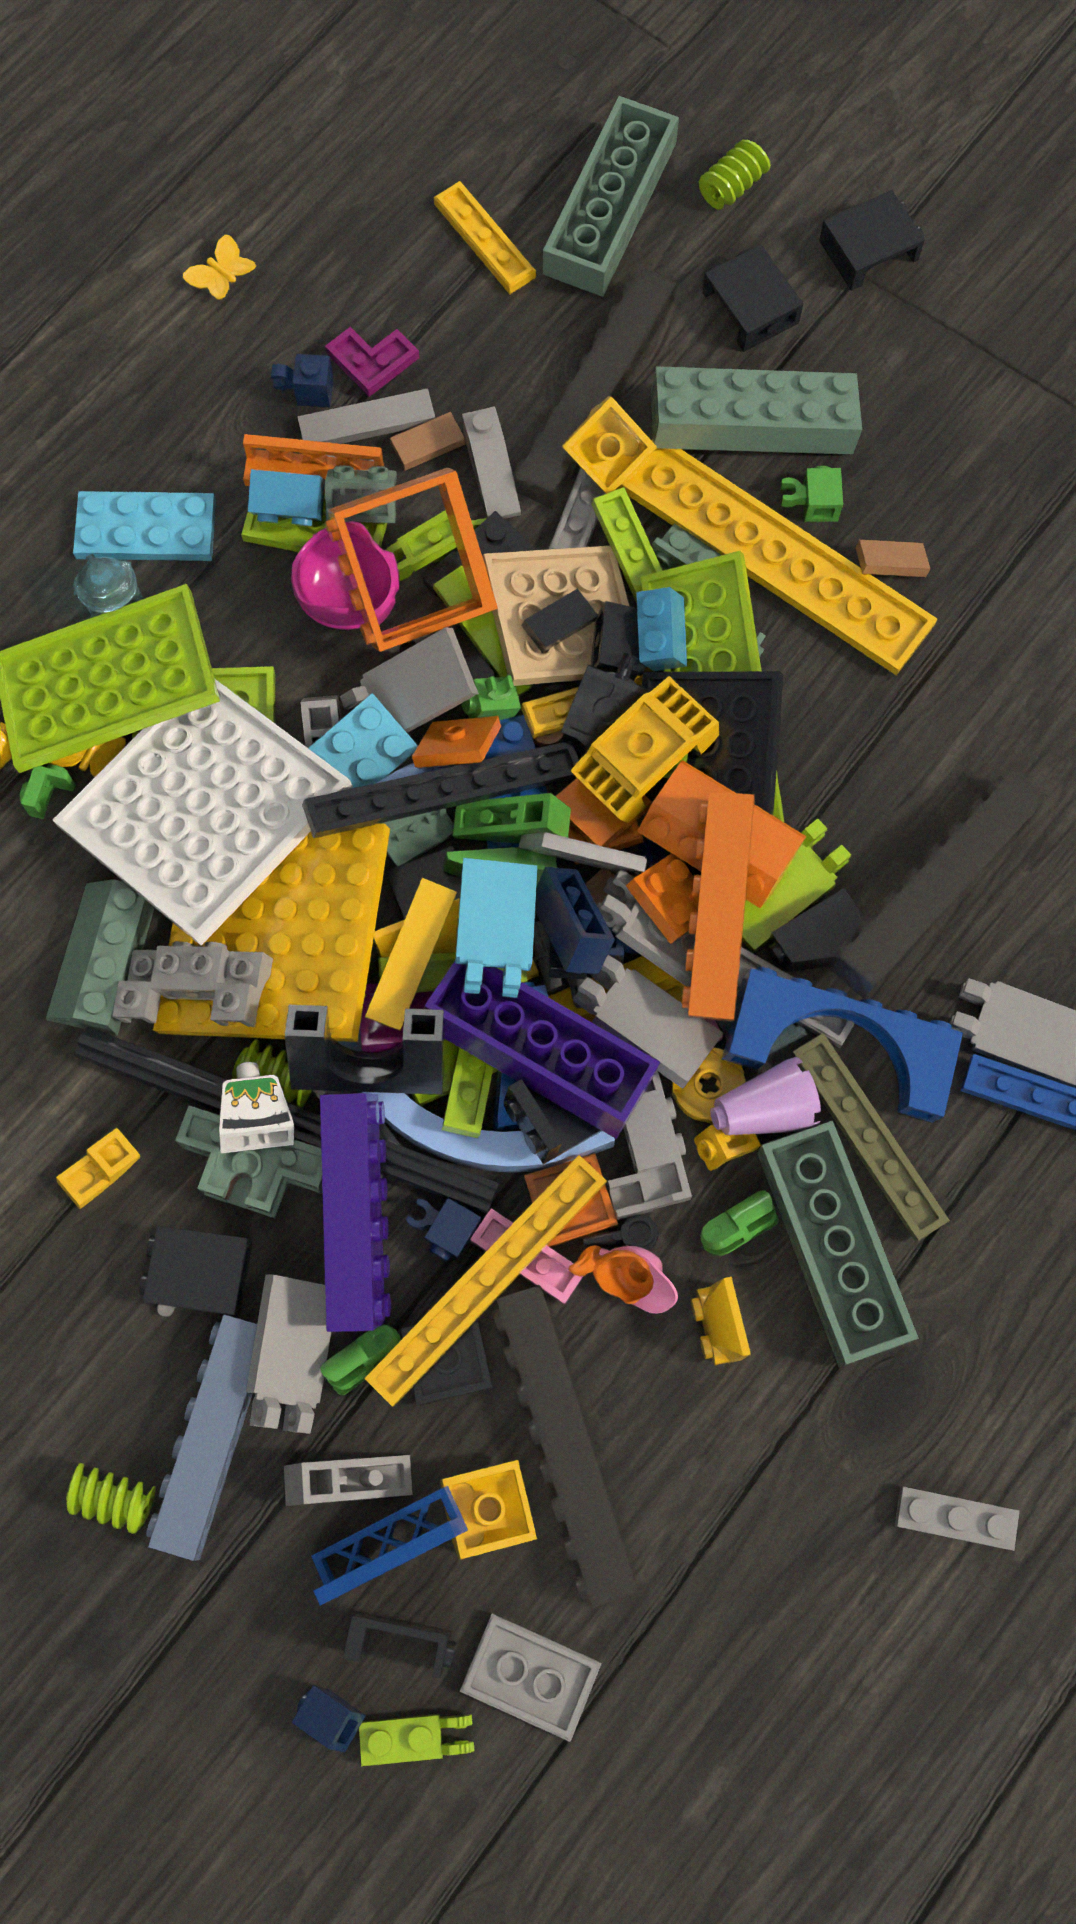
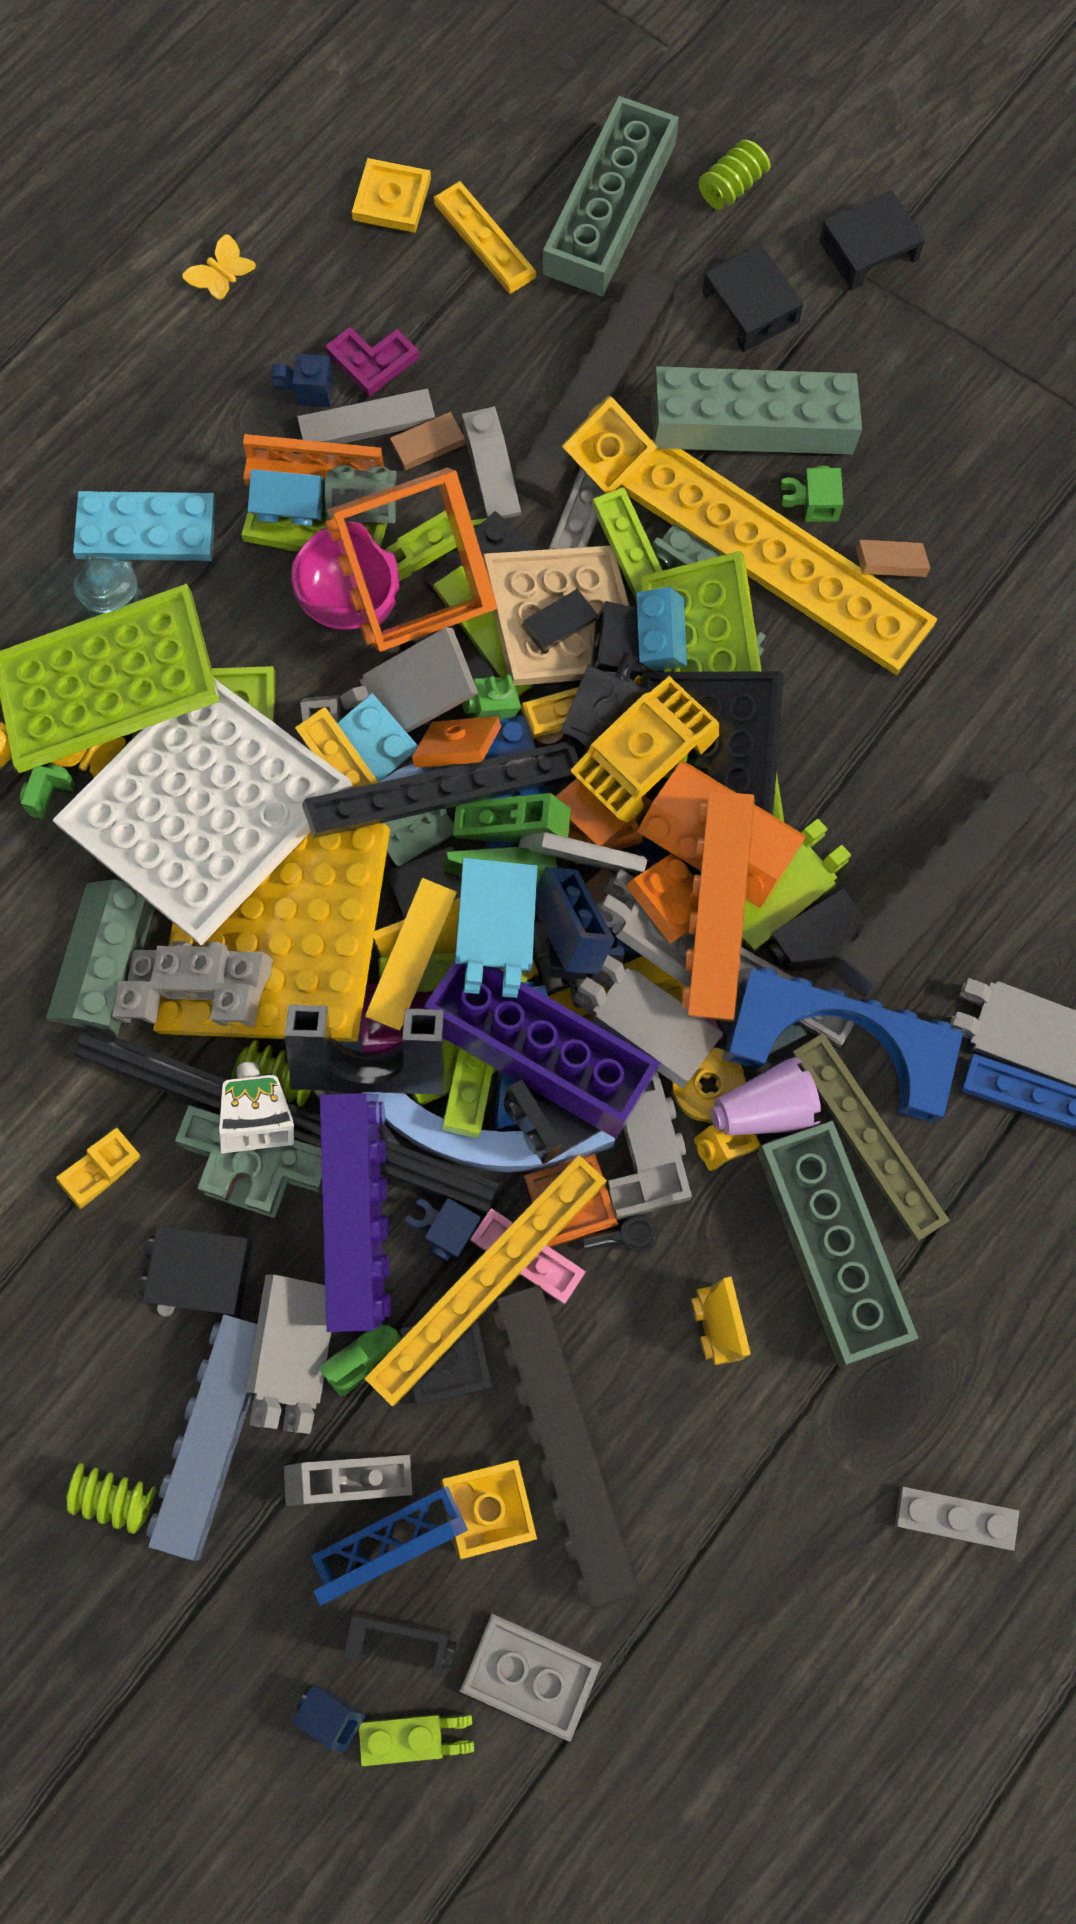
orange hair [568,1245,678,1314] -> none
bright green arm [700,1190,779,1256] -> none
none -> yellow plate [295,707,379,789]
none -> yellow plate [352,158,431,233]

